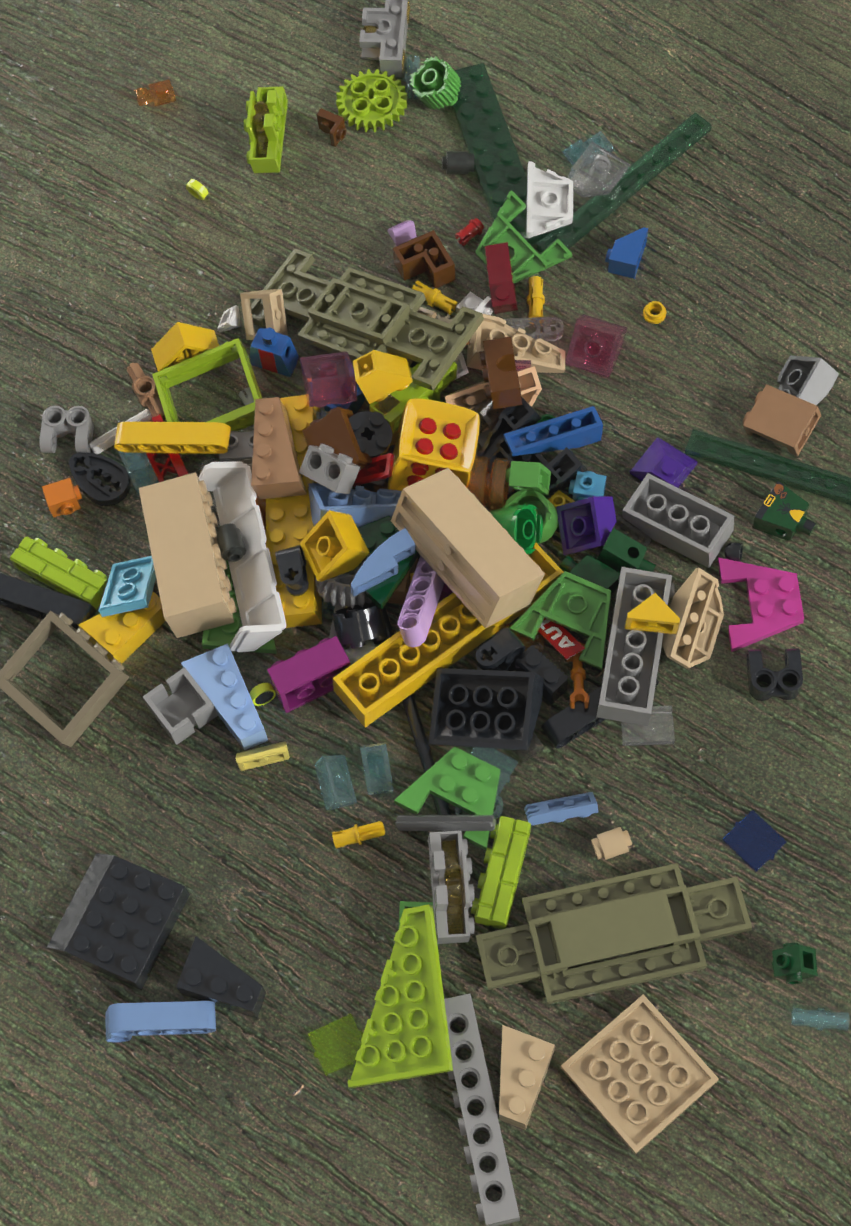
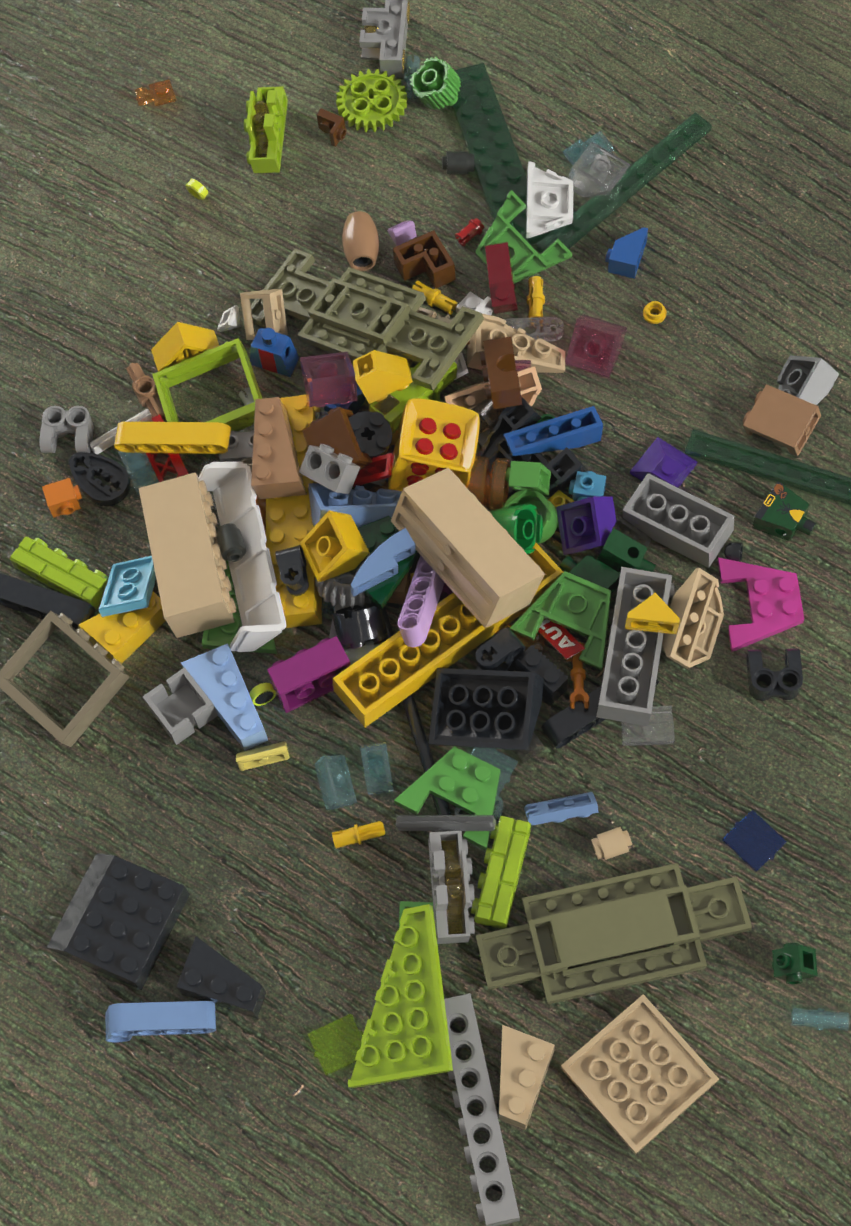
none -> medium nougat piece [342,211,379,271]

